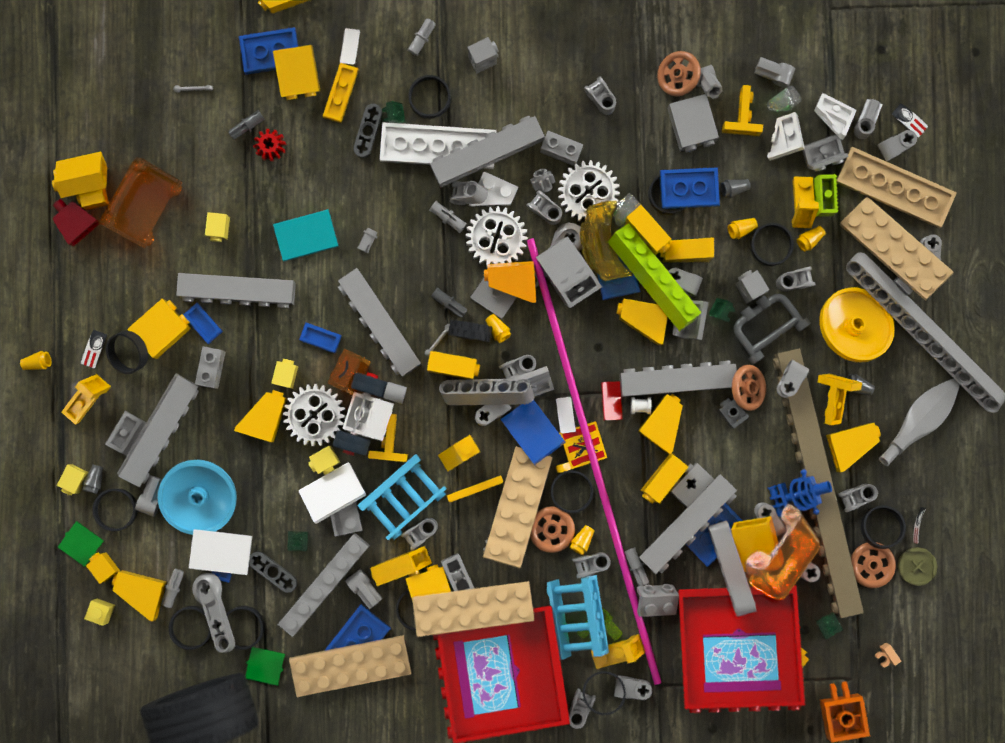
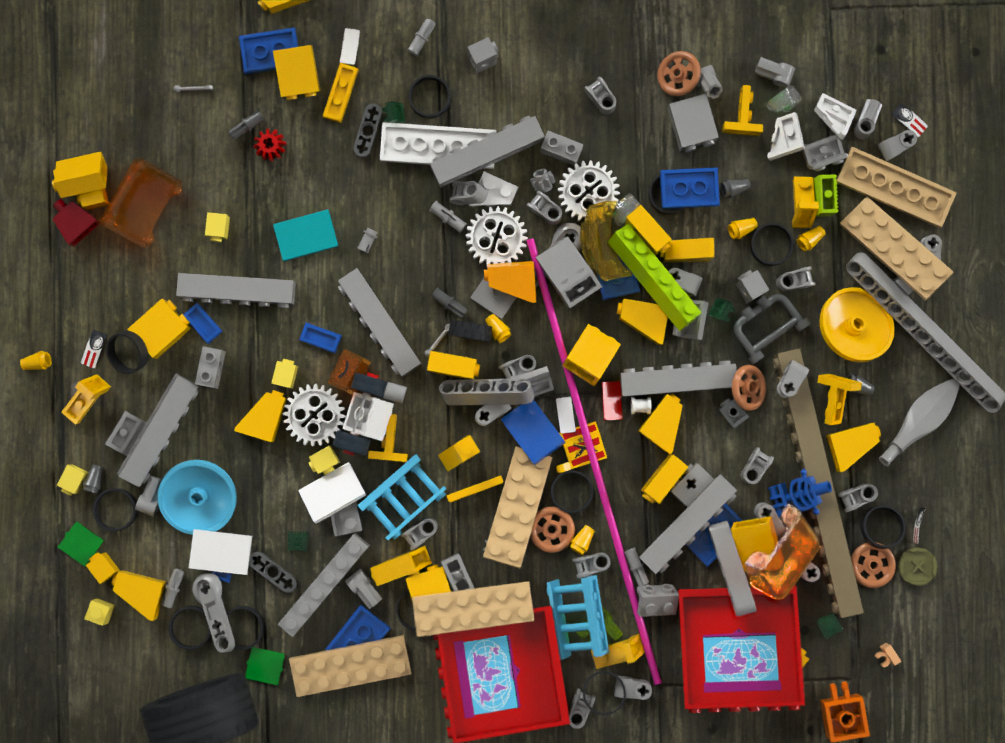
none -> yellow brick [562,324,621,386]
none -> light grey piece [741,447,774,484]

